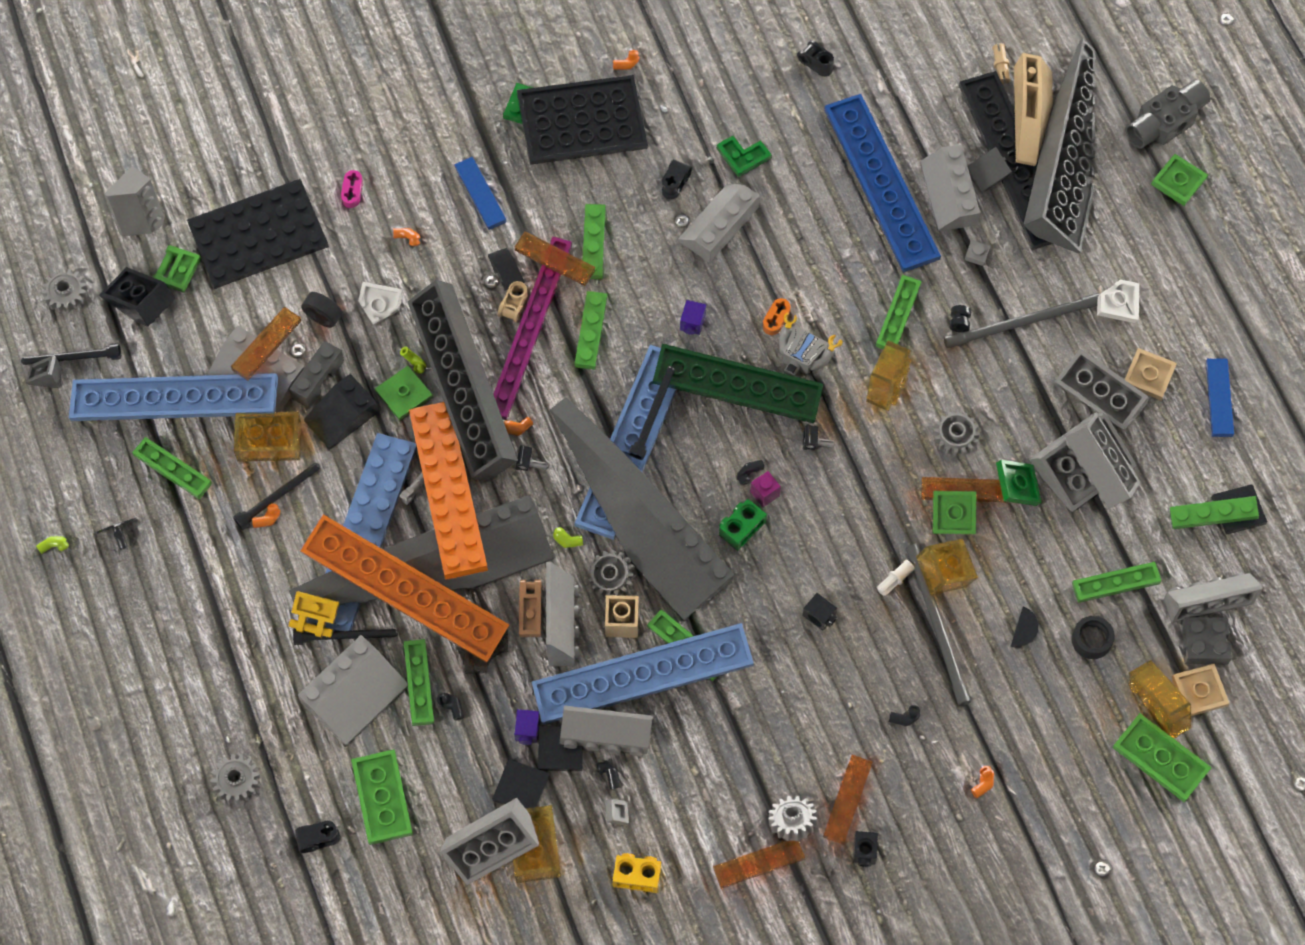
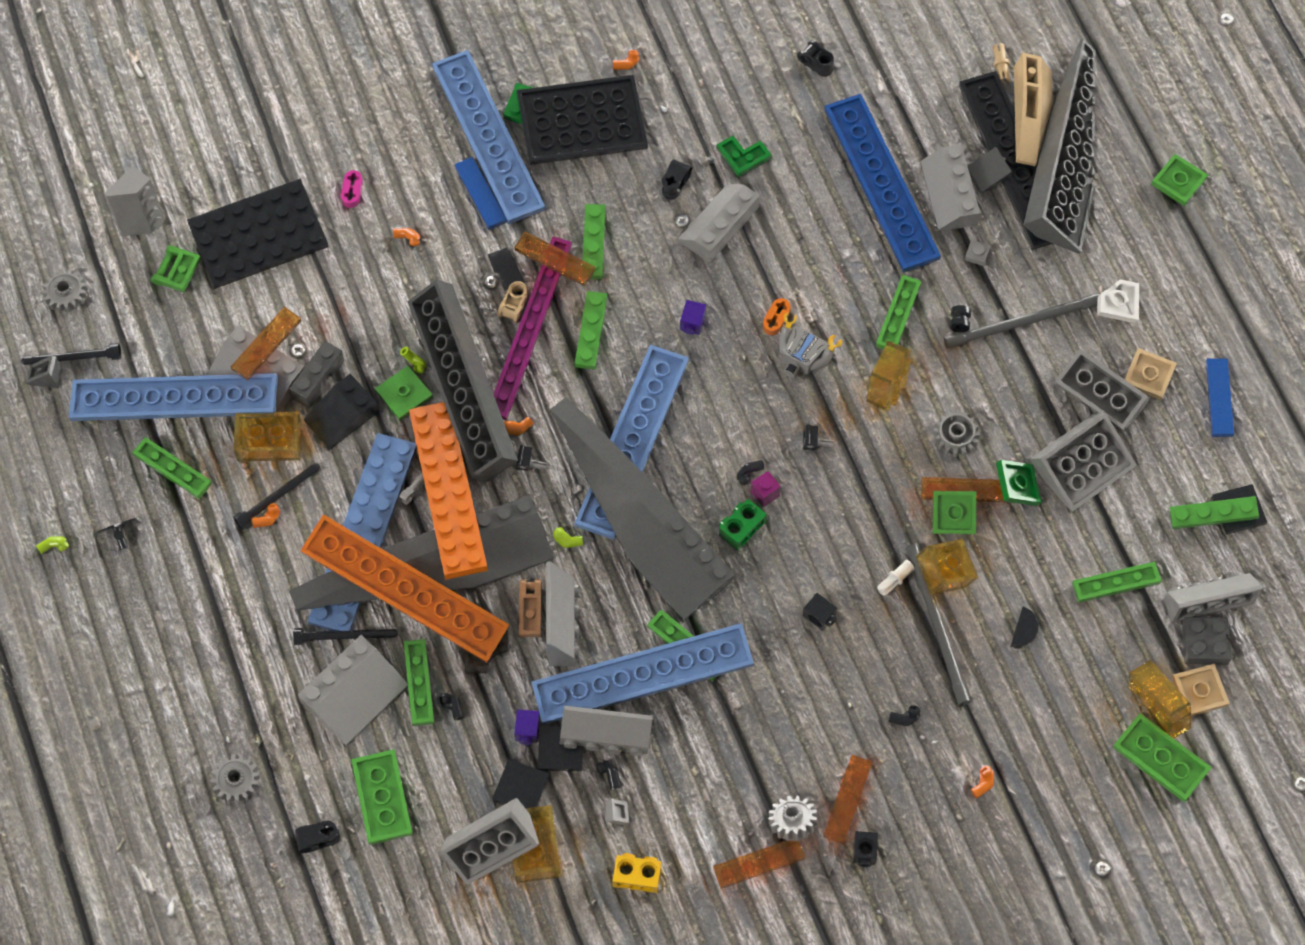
black slope [99,267,175,327] -> none
yellow plate [289,591,340,638] -> none
black tyre [301,292,342,328] -> none
white plate [358,282,403,326] -> none
light grey gear [588,550,636,596] -> none
tan head [605,595,639,638] -> none
black piece [628,366,675,460] -> none
dark green plate [652,343,823,424] -> none
light grey slope [1065,412,1140,508] -> none
black tyre [1072,616,1115,659] -> none
dark grey brick [1126,80,1211,149] -> none
none -> medium blue plate [432,50,545,225]

